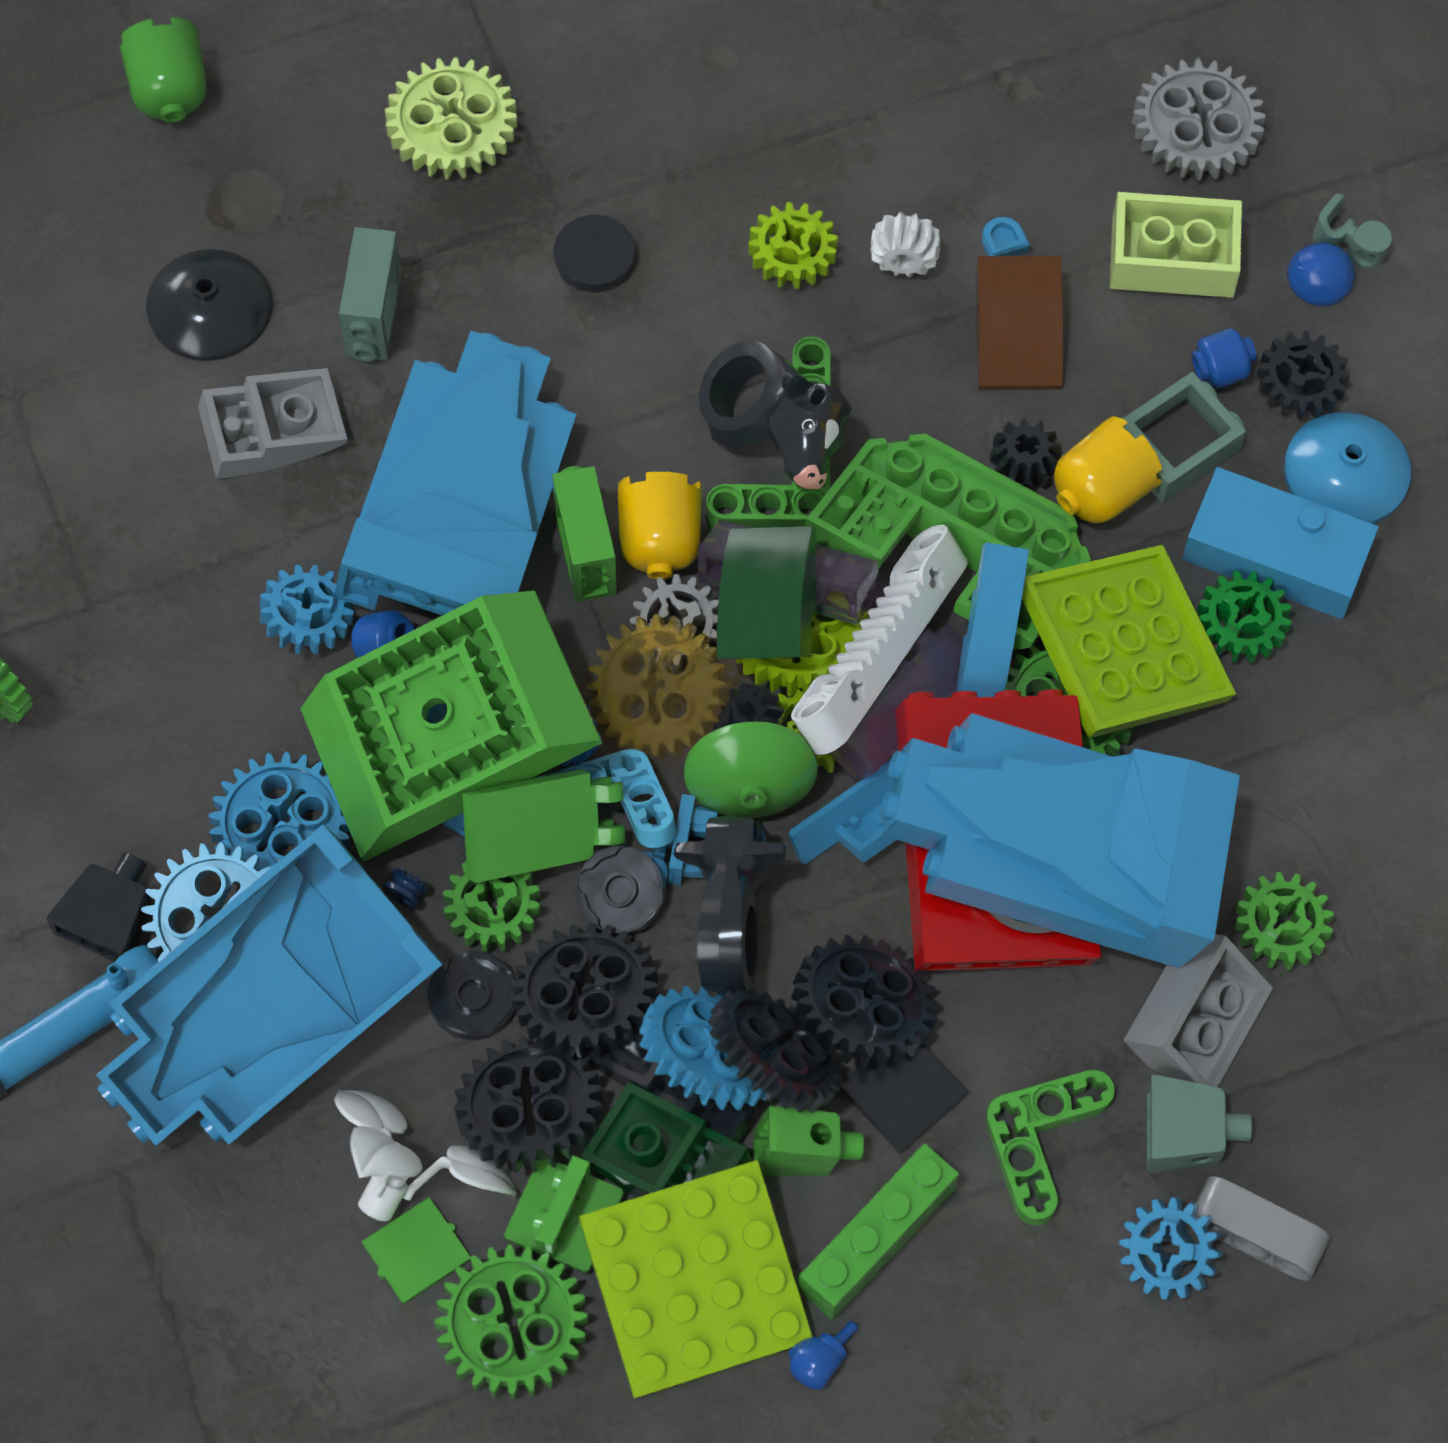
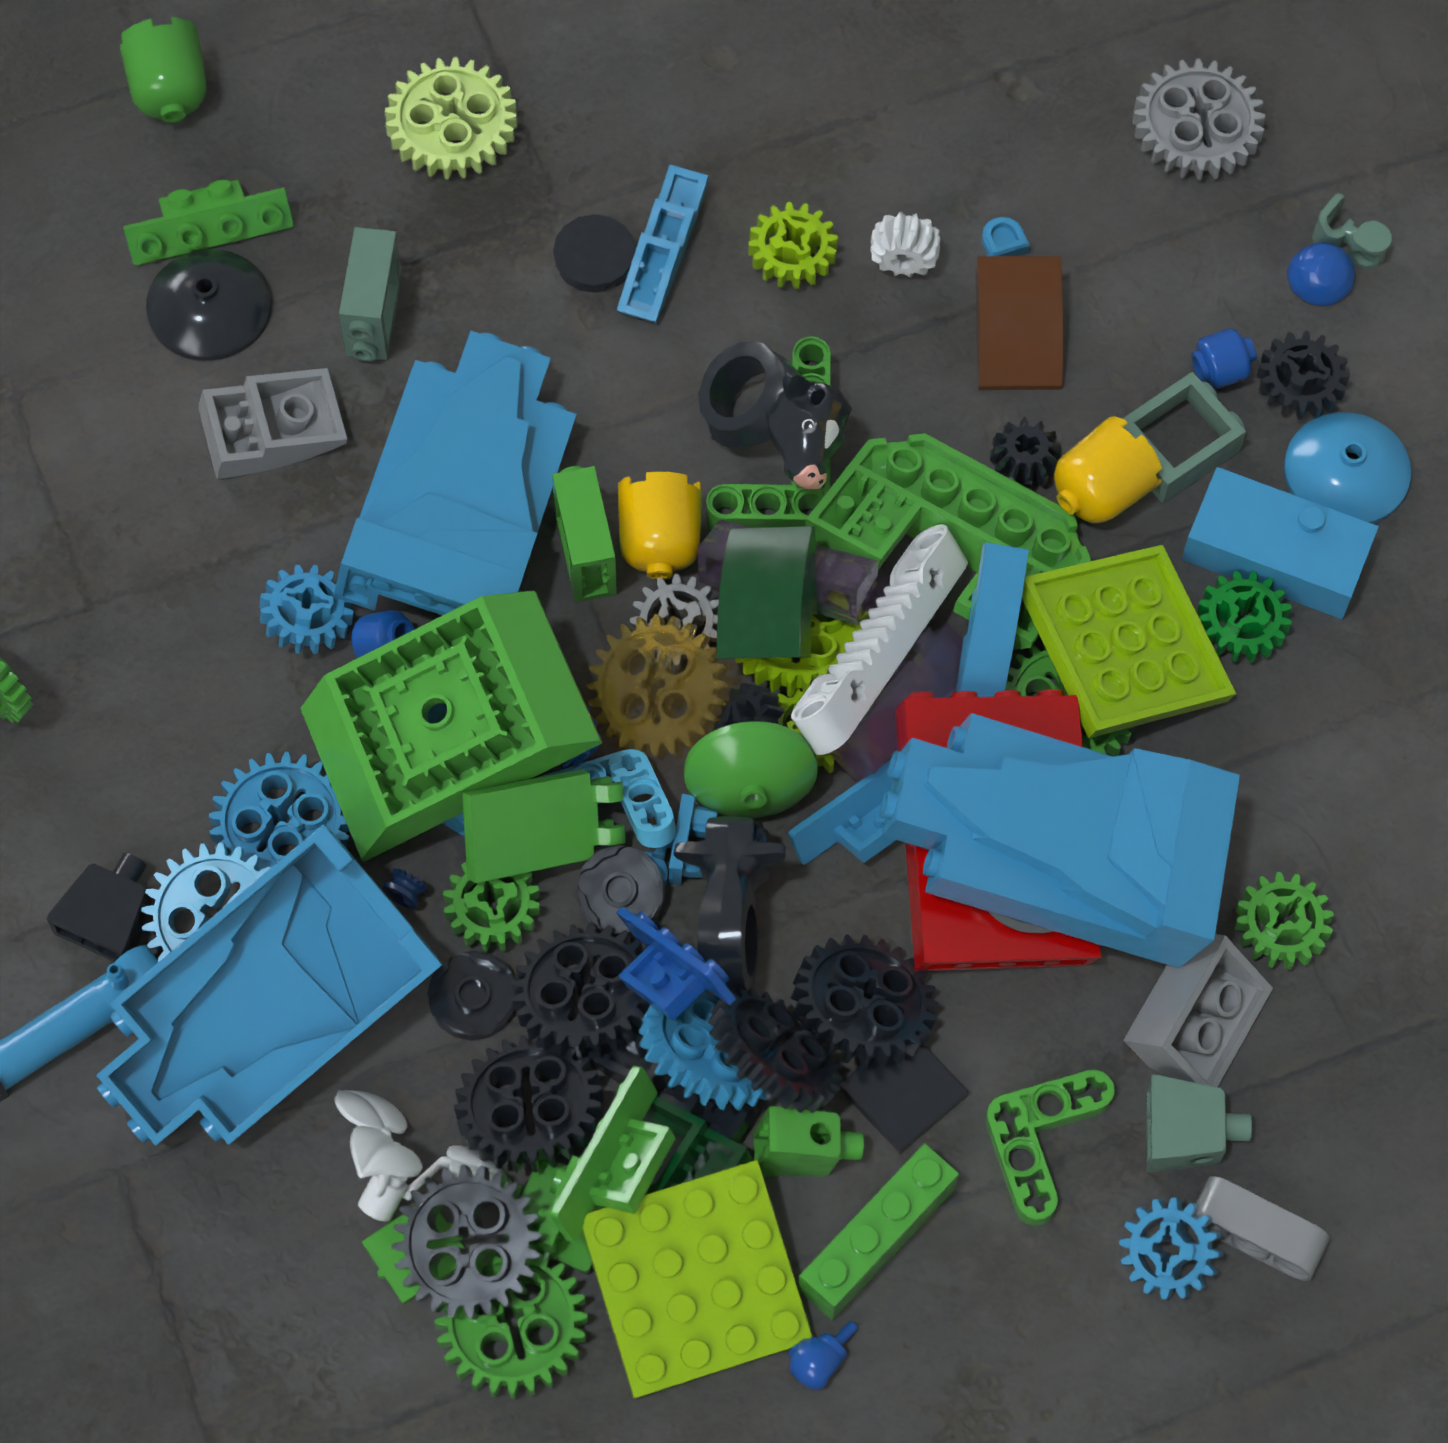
yellowish green brick [1110,192,1242,298] -> none
none -> bright green bracket [123,180,293,265]
none -> black gear [392,1164,546,1320]
none -> bright green bracket [550,1066,675,1243]
none -> blue bracket [616,906,736,1020]
none -> dark azure slope [617,164,710,324]

